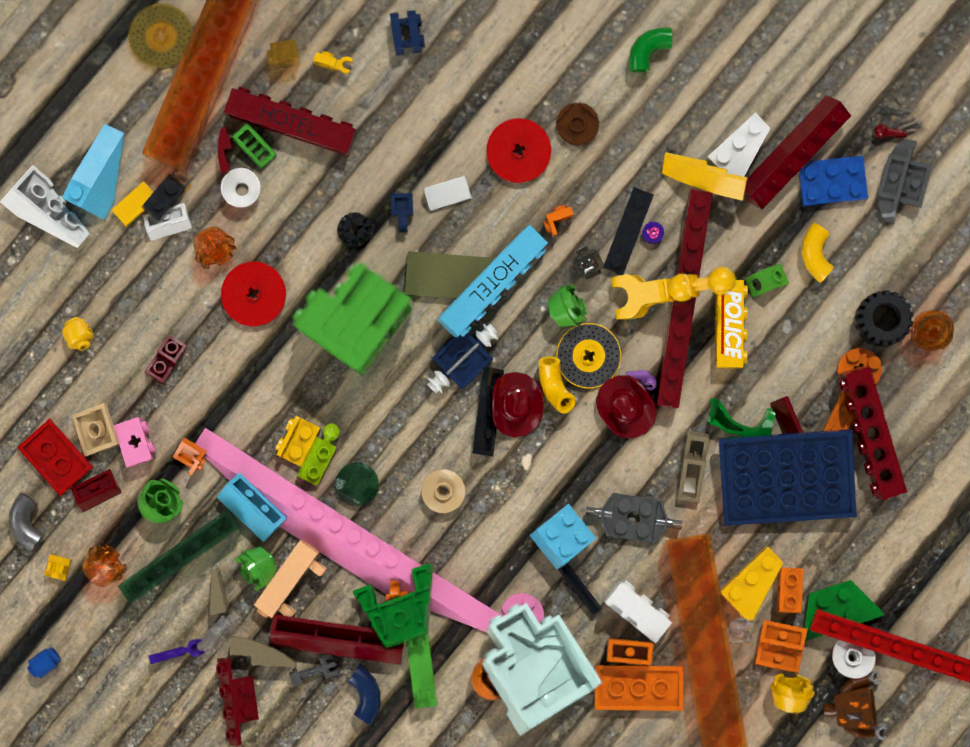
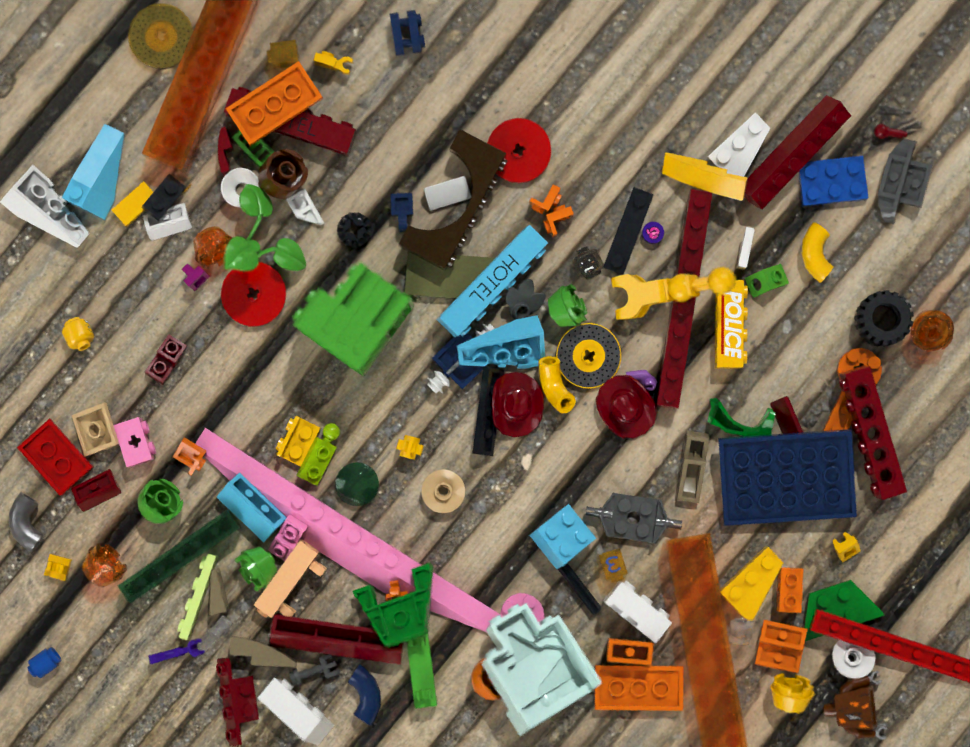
reddish brown tile [556,103,599,146] -> none
green cylinder [628,27,672,73] -> none
none -> yellowish green plate [177,553,219,640]
none -> magenta tile [181,263,210,291]
none -> bright green plant [224,184,306,271]
none -> orange plate [226,61,323,146]
none -> reddish brown brick [258,149,308,199]
none -> white wedge [258,678,335,745]
none -> bright pink slope [268,514,308,561]
none -> white tile [286,188,324,225]
none -> yellow gear [396,435,424,460]
none -> dark brown arch [398,129,508,271]
none -> medium azure wedge [457,315,545,369]
none -> dark grey plate [506,279,546,319]
none -> orange bracket [529,184,562,214]
none -> clear yellow brick [598,548,628,583]
none -> white tile [736,227,754,270]
none -> yellow tile [833,532,861,563]

